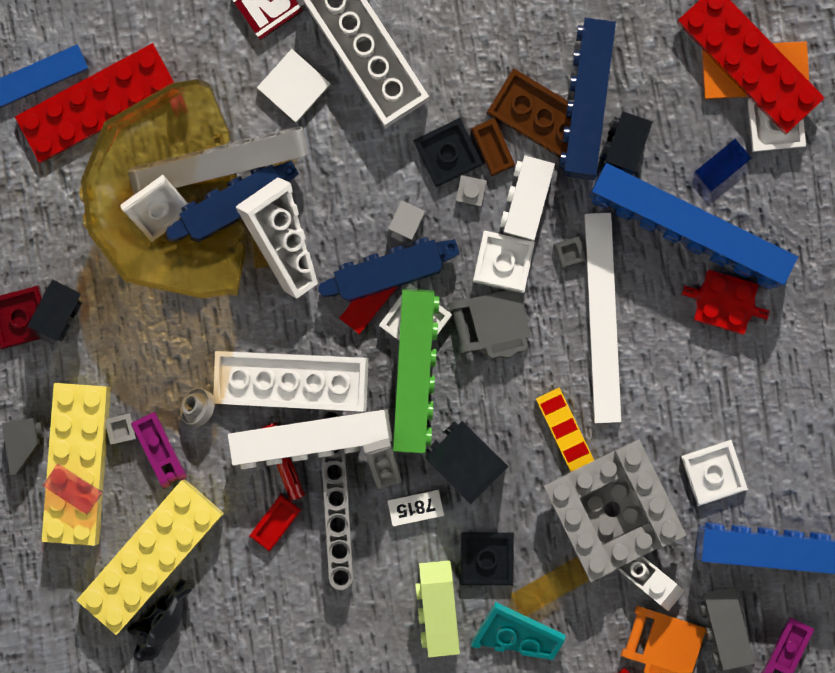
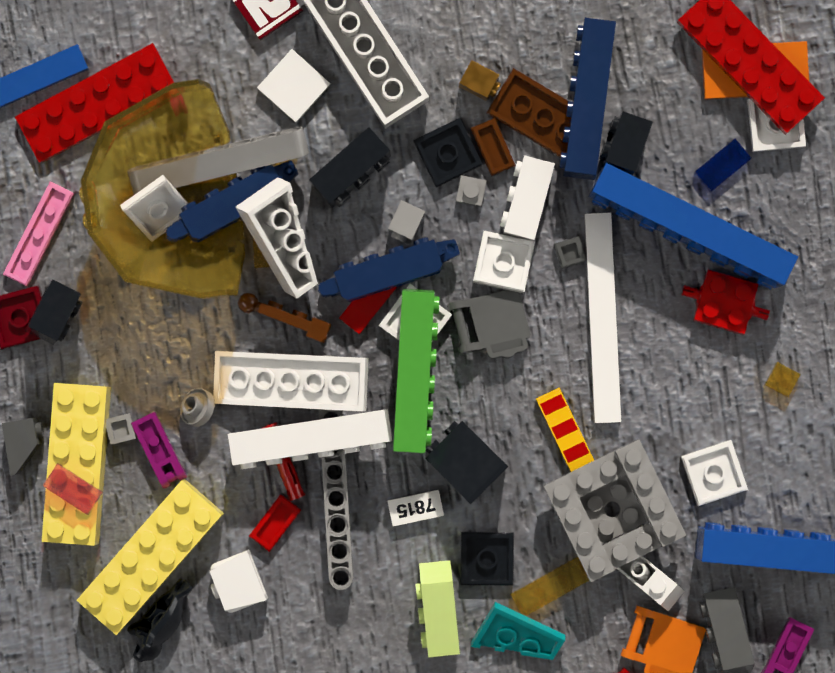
light grey tile [363,438,402,489] -> none
none -> bright pink tile [3,181,75,287]
none -> white torso [210,549,268,613]
none -> reddish brown plate [238,293,332,343]
none -> black brick [309,127,391,208]
none -> pearl gold brick [459,60,501,101]
none -> clear yellow tile [764,362,801,397]

